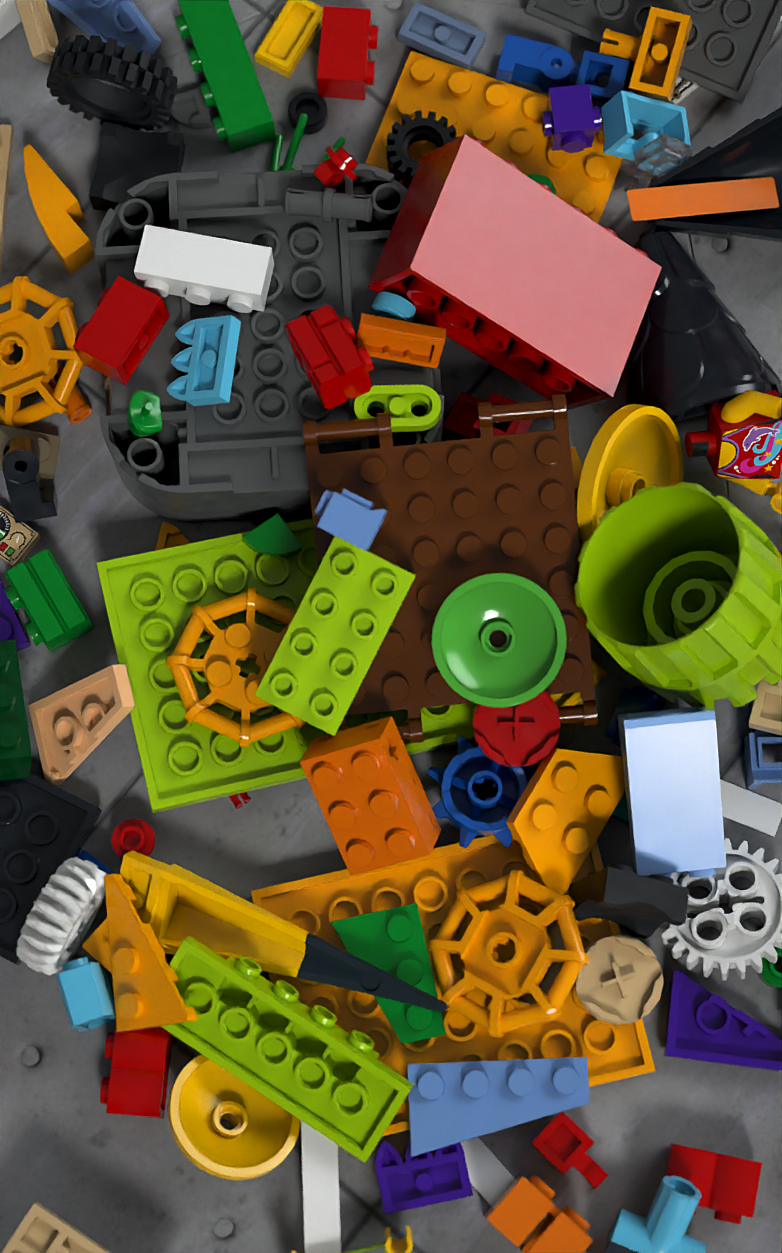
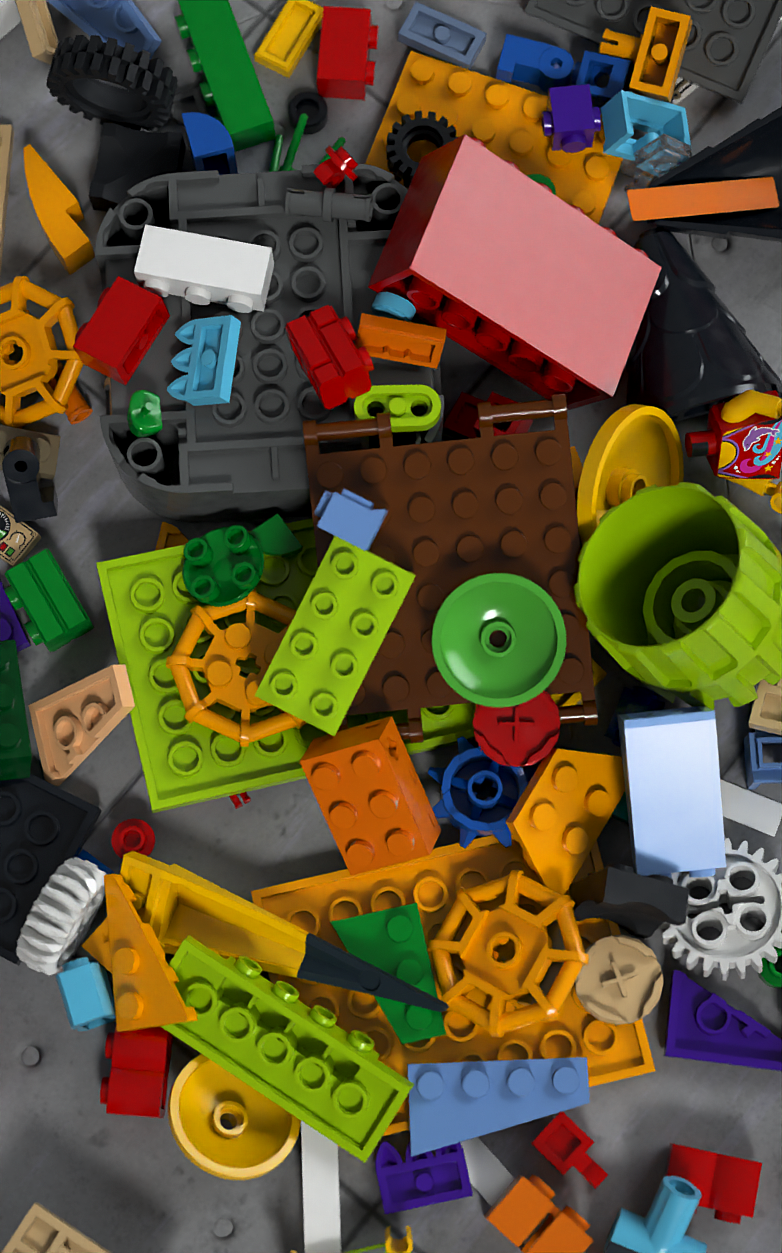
none -> blue brick [182,112,238,175]
none -> green dish [182,525,264,607]

